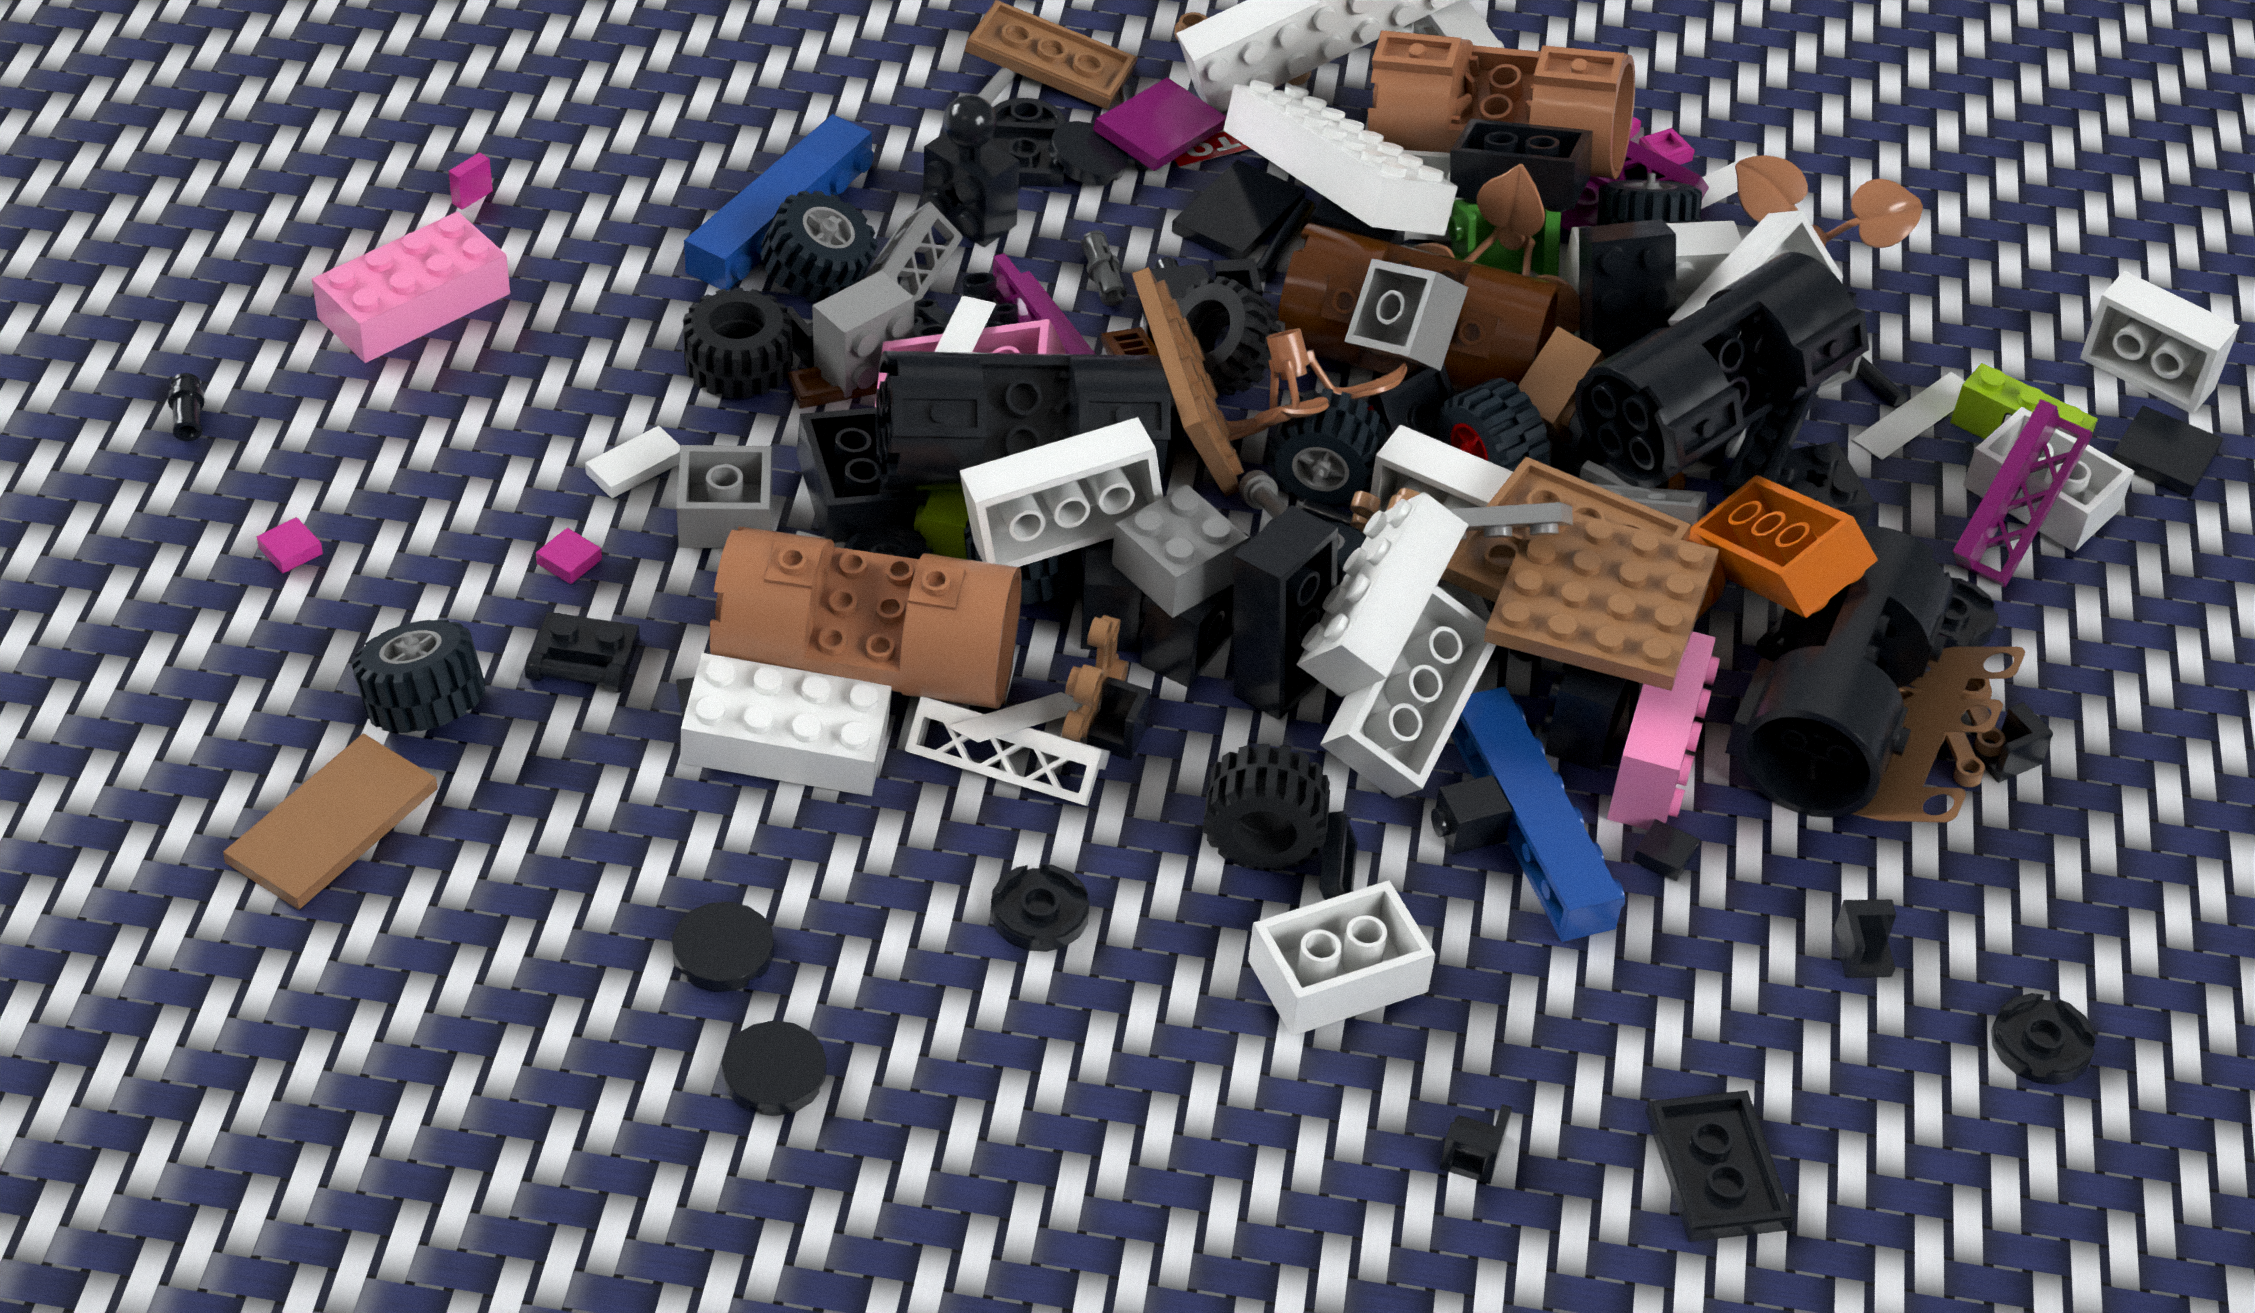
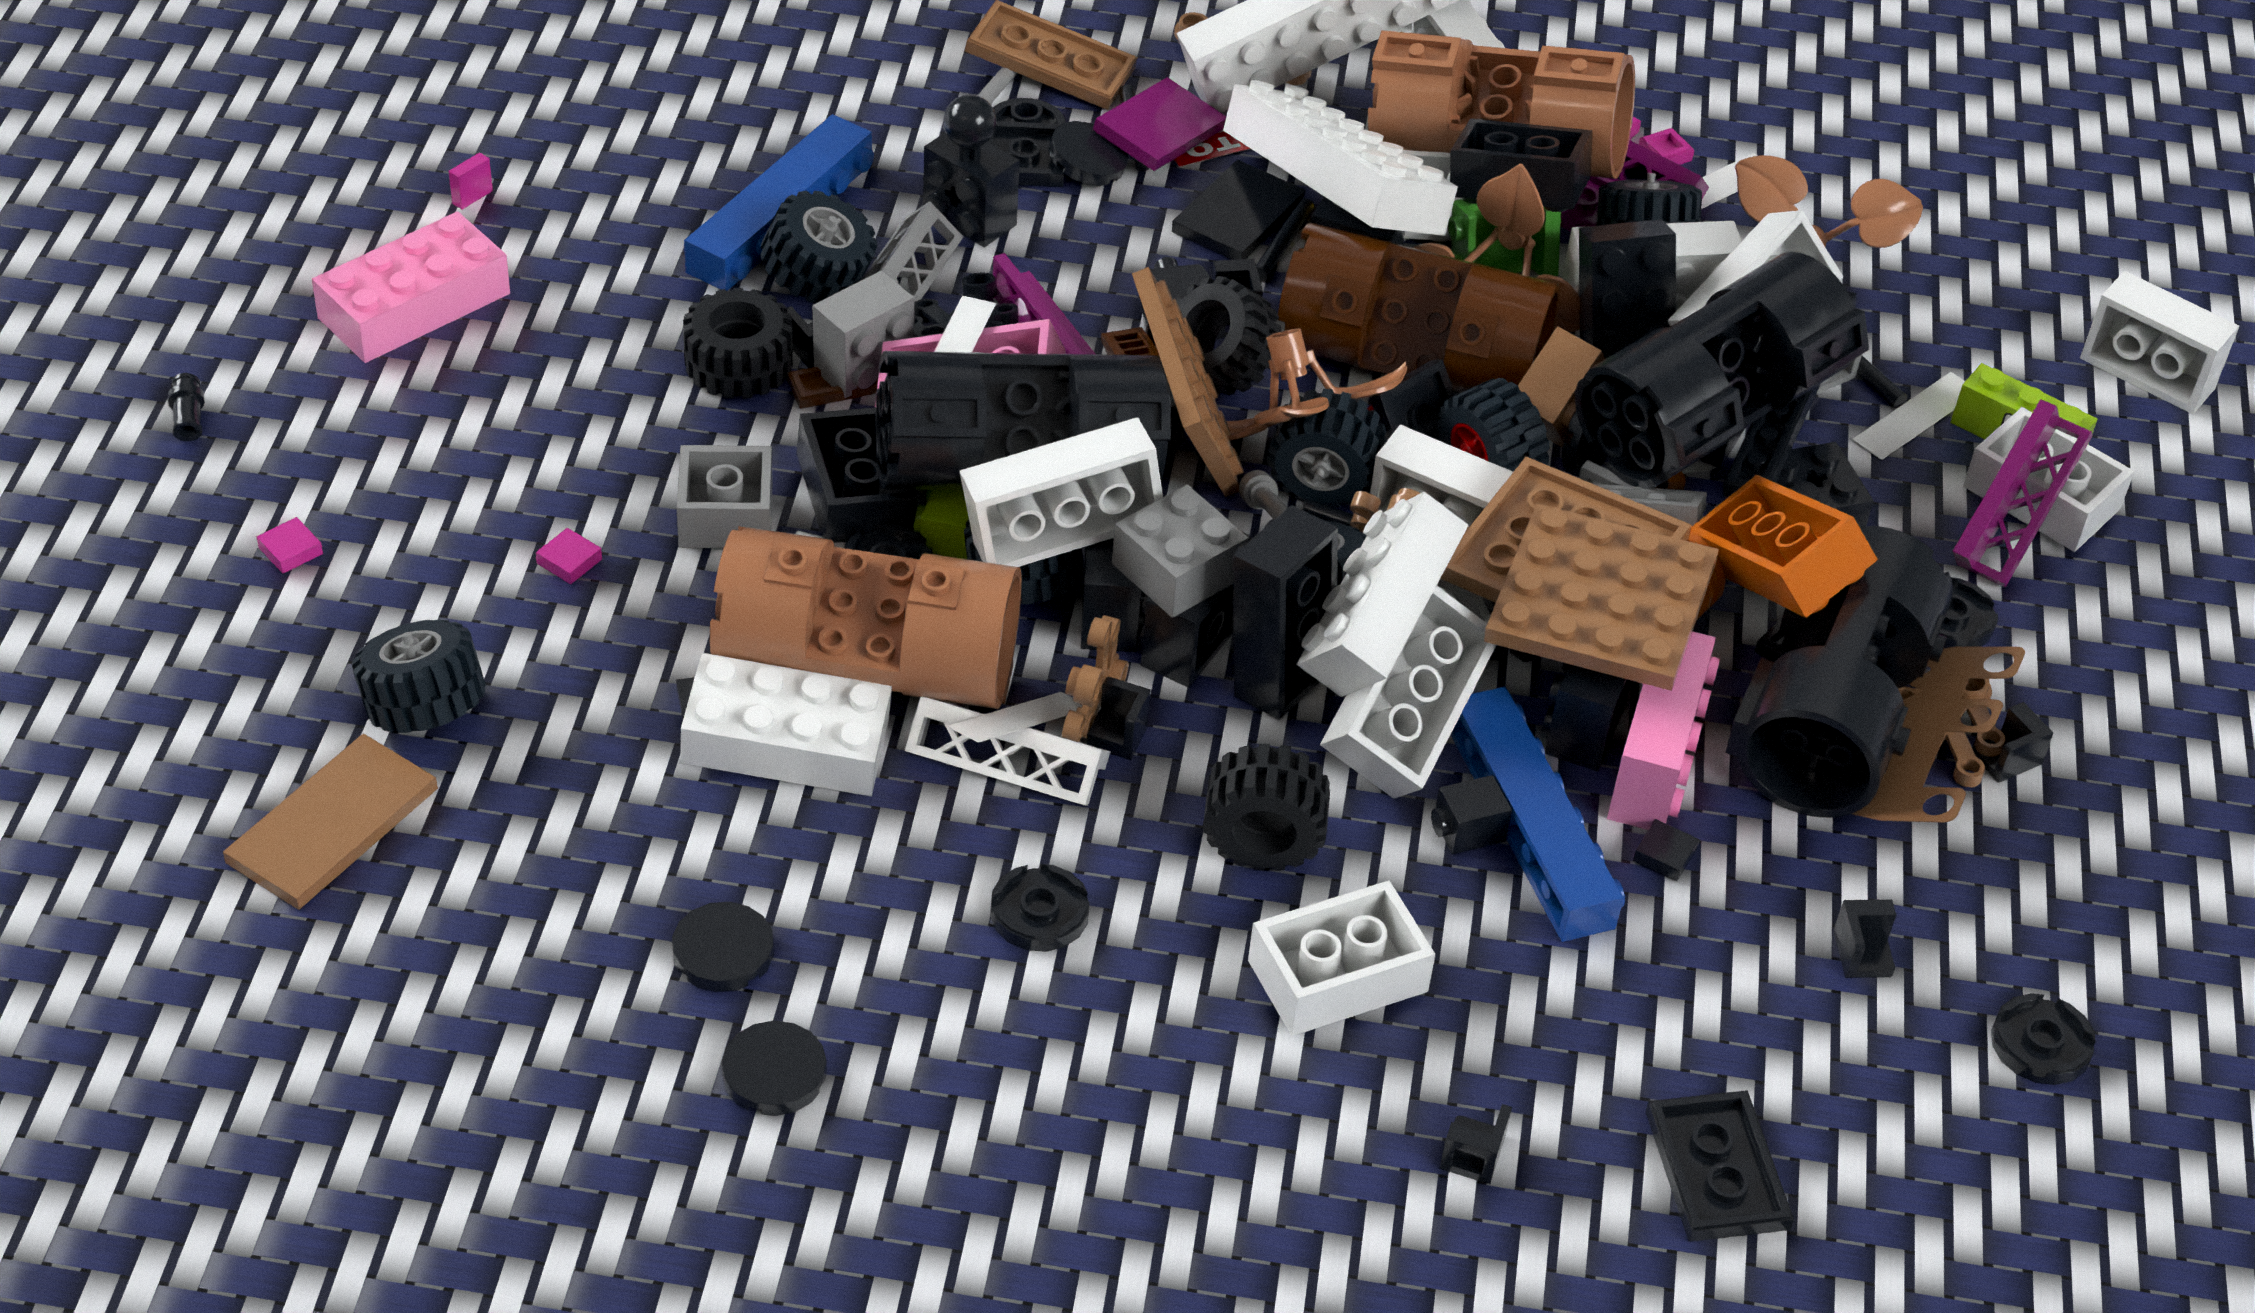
black plate [525,612,640,693] -> none
white tile [585,426,680,498] -> none
dark grey pin [1080,230,1127,306] -> none
black tile [1319,811,1358,900] -> none
light grey brick [1344,259,1468,371] -> none
light grey plate [1448,502,1573,540] -> none
black tile [2111,405,2224,498] -> none

